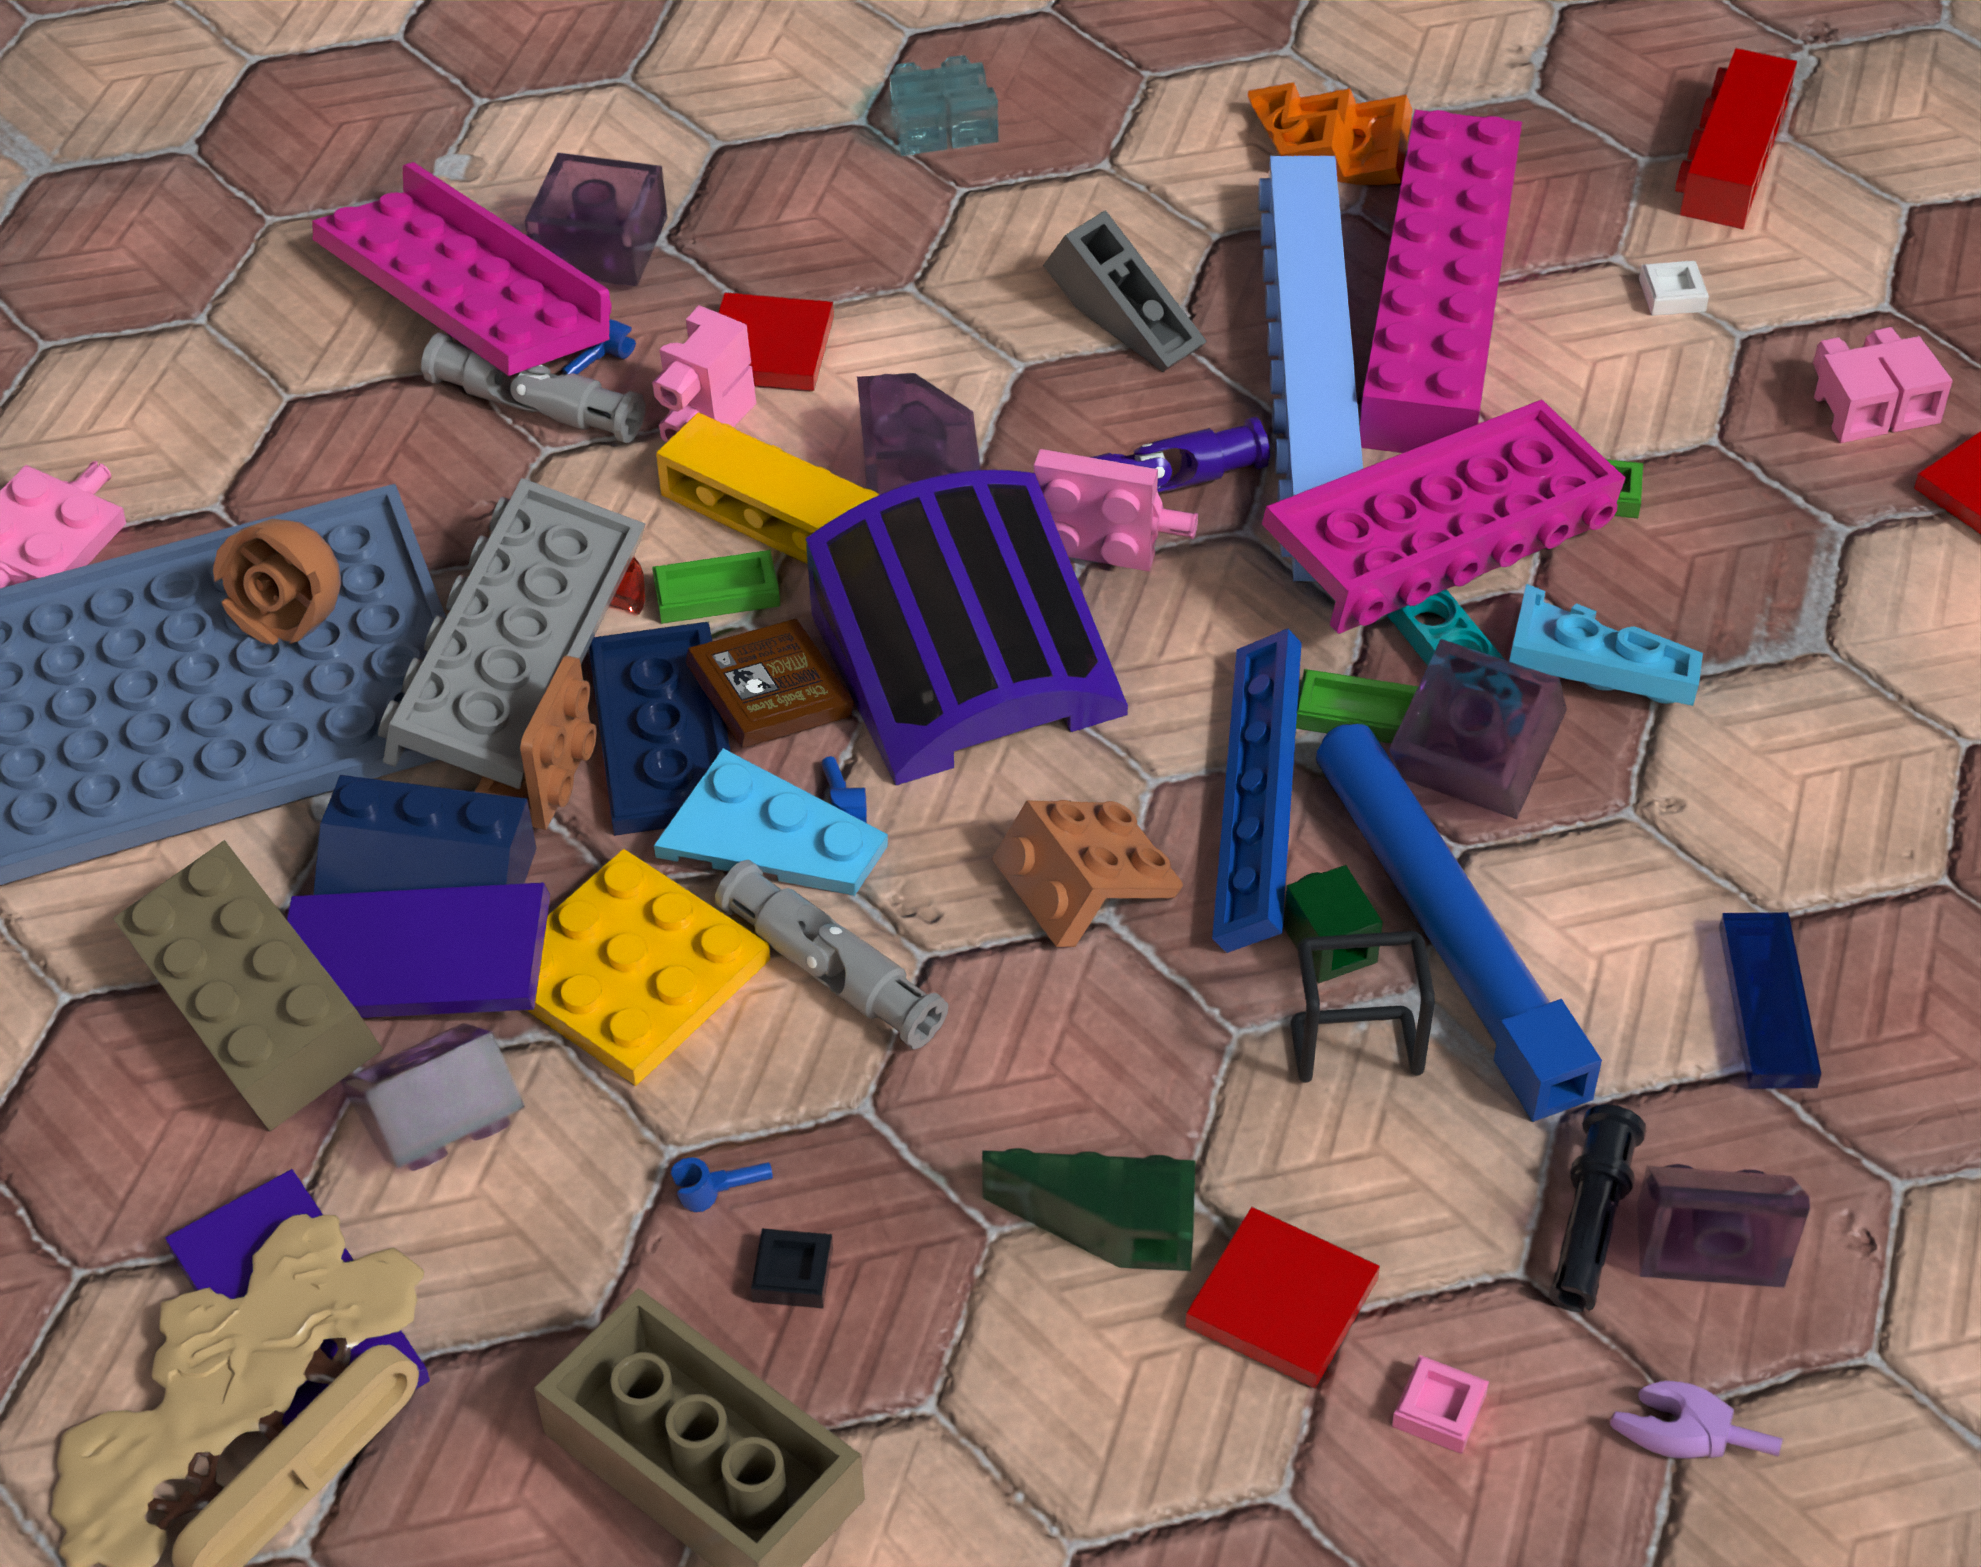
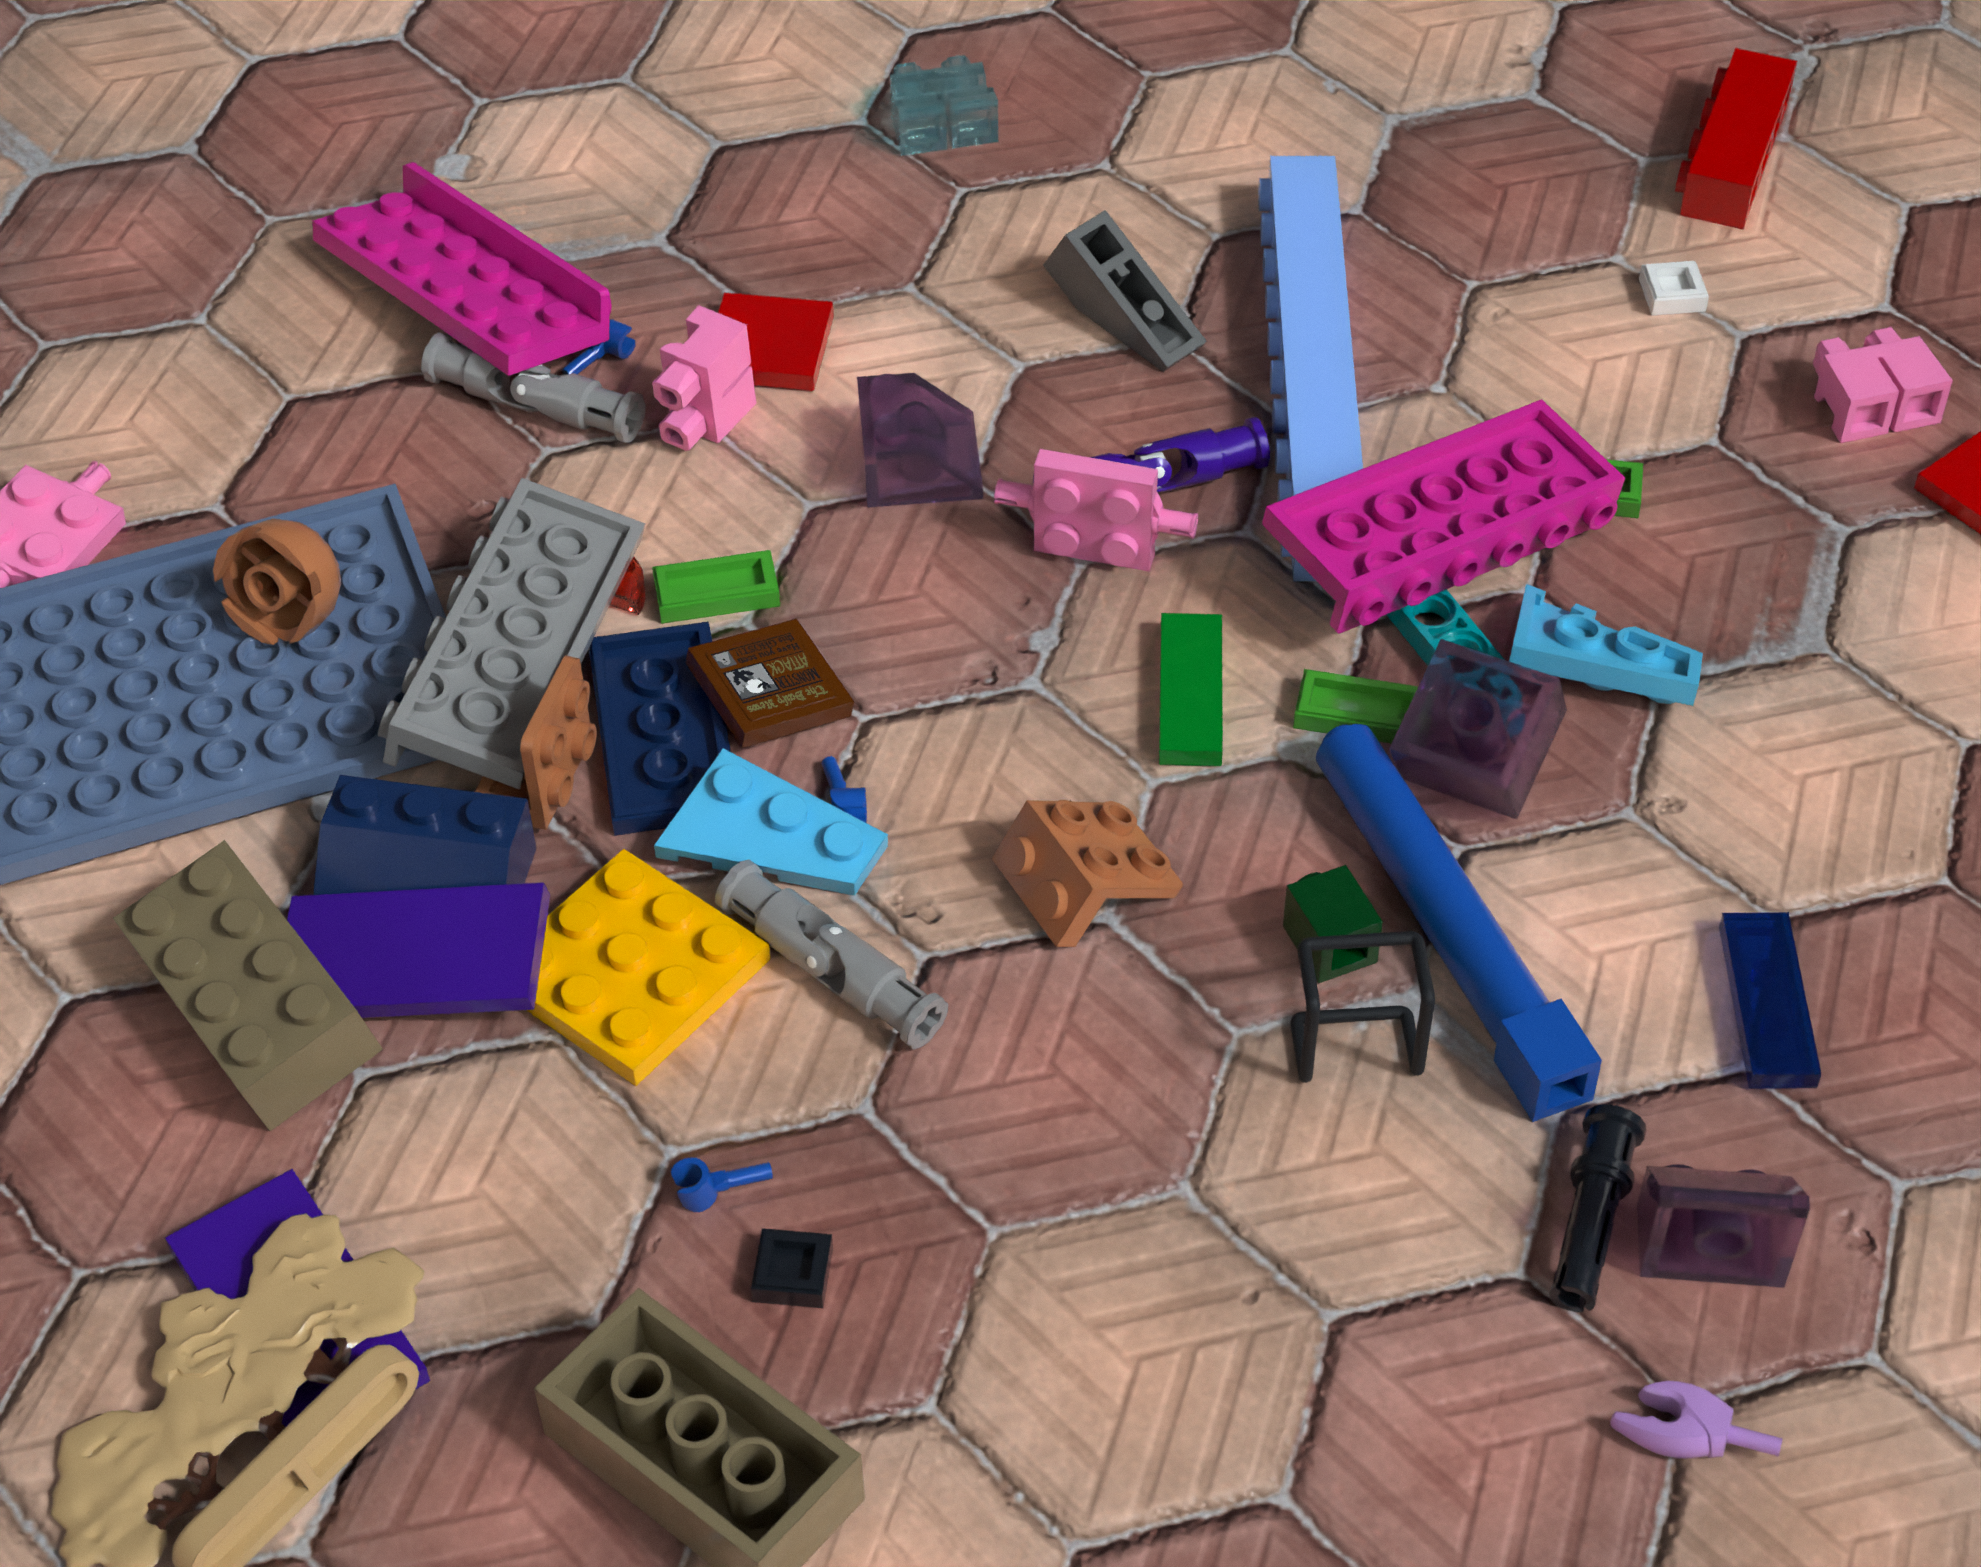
clear purple slope [340,1023,525,1171] -> none
clear purple brick [525,152,668,286] -> none
yellow brick [656,412,892,585] -> none
windscreen [806,470,1128,786] -> none
clear green slope [982,1148,1195,1271] -> none
red tile [1185,1207,1380,1389] -> none
blue plate [1212,628,1302,953] -> none
orange slope [1247,82,1413,185] -> none
dark pink brick [1360,110,1522,453] -> none
bright pink tile [1392,1355,1489,1454] -> none
none -> green tile [1159,613,1223,766]

